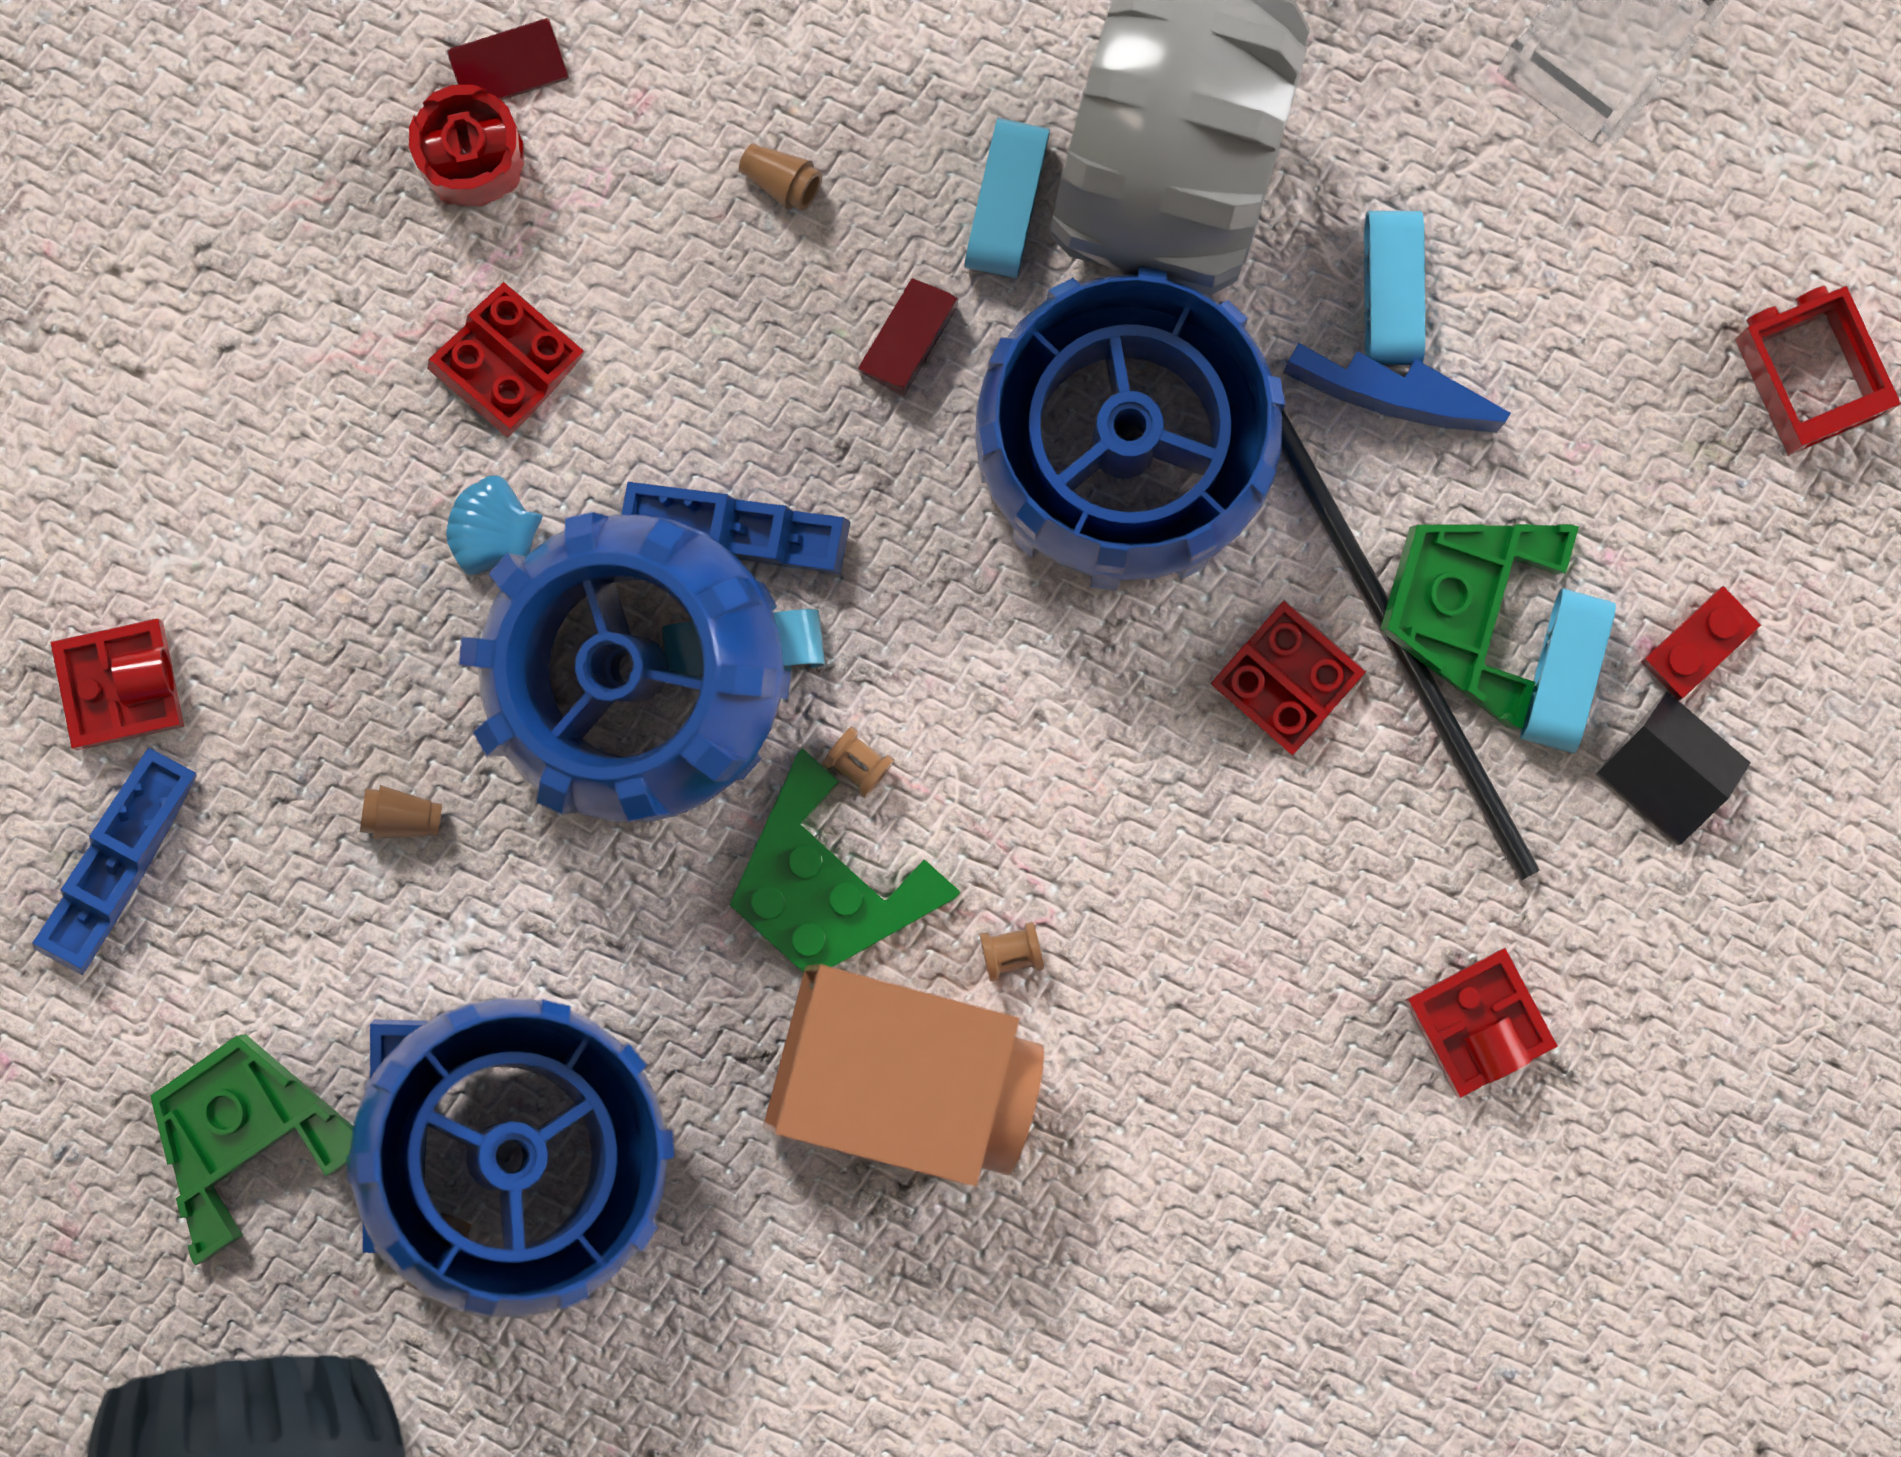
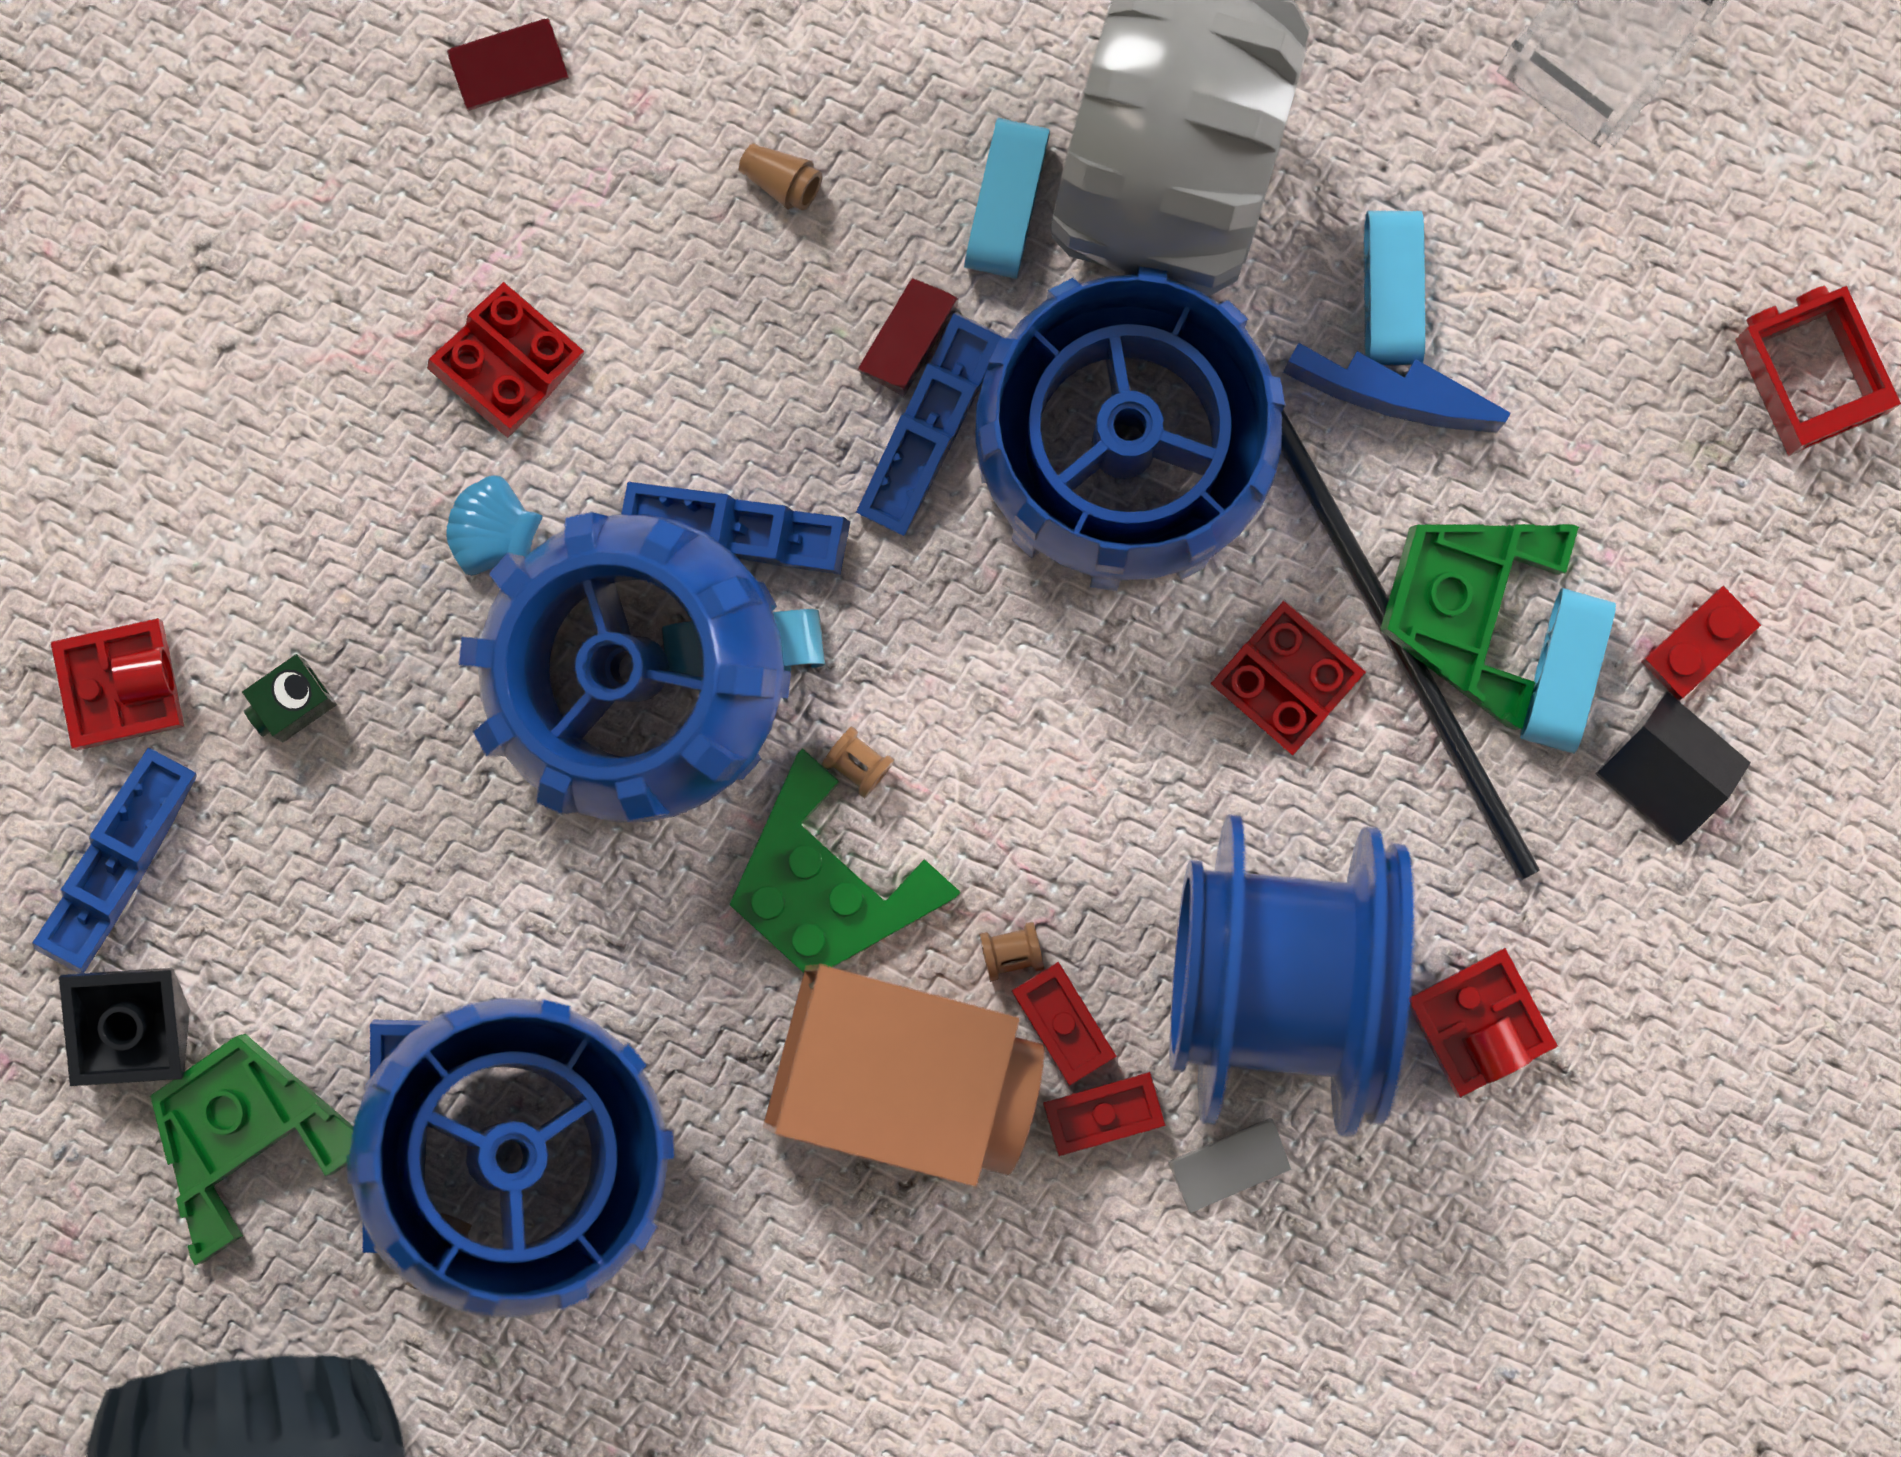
medium nougat cone [360,785,442,839] -> none
red brick [409,85,524,207] -> none
none -> black slope [58,968,190,1086]
none -> dark green brick [242,654,337,742]
none -> blue slope [856,312,1004,536]
none -> red plate [1011,962,1117,1086]
none -> red plate [1043,1072,1166,1156]
none -> light grey slope [1168,1118,1292,1213]
none -> blue wheel [1170,814,1414,1137]

